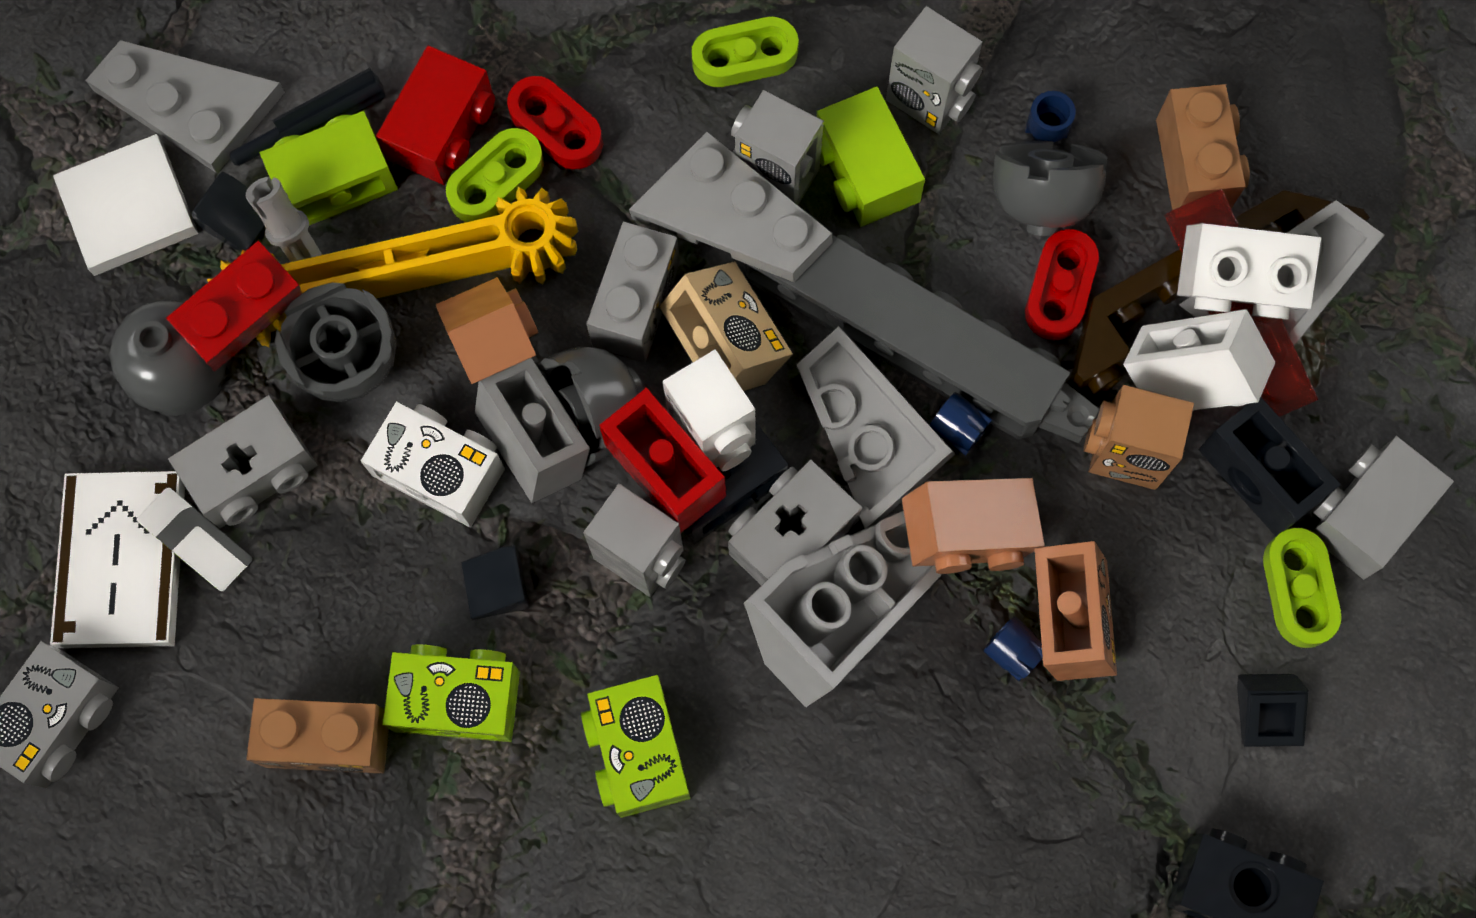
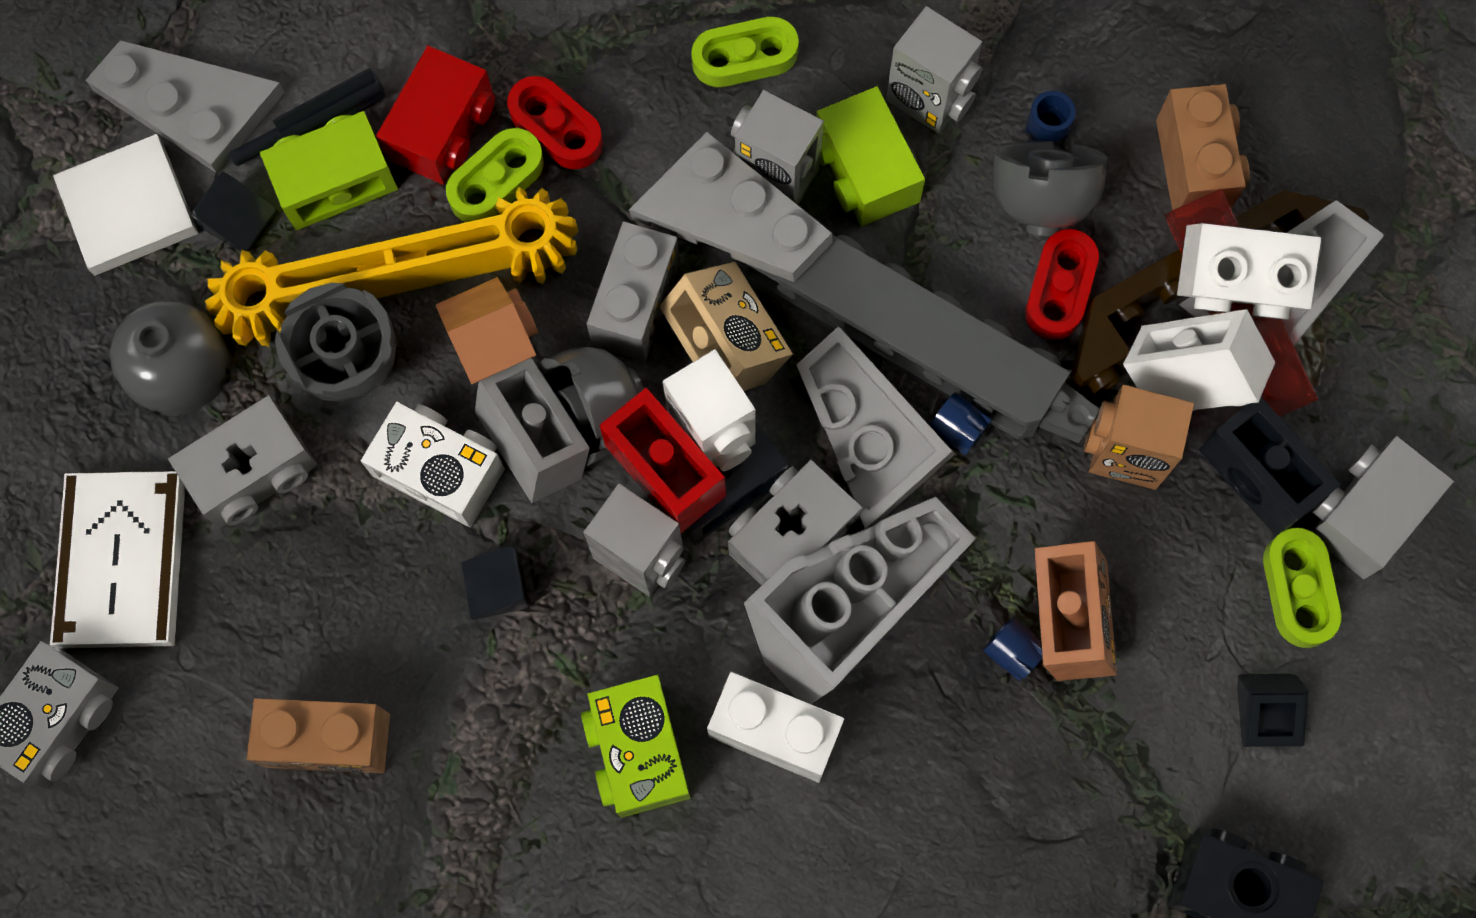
white sticker [137,488,252,591] -> none
red brick [166,240,302,372] -> none
light grey axle [246,177,321,262] -> none
lime brick [382,644,520,742] -> none
nougat brick [902,478,1045,574] -> none
none -> white brick [707,672,844,783]

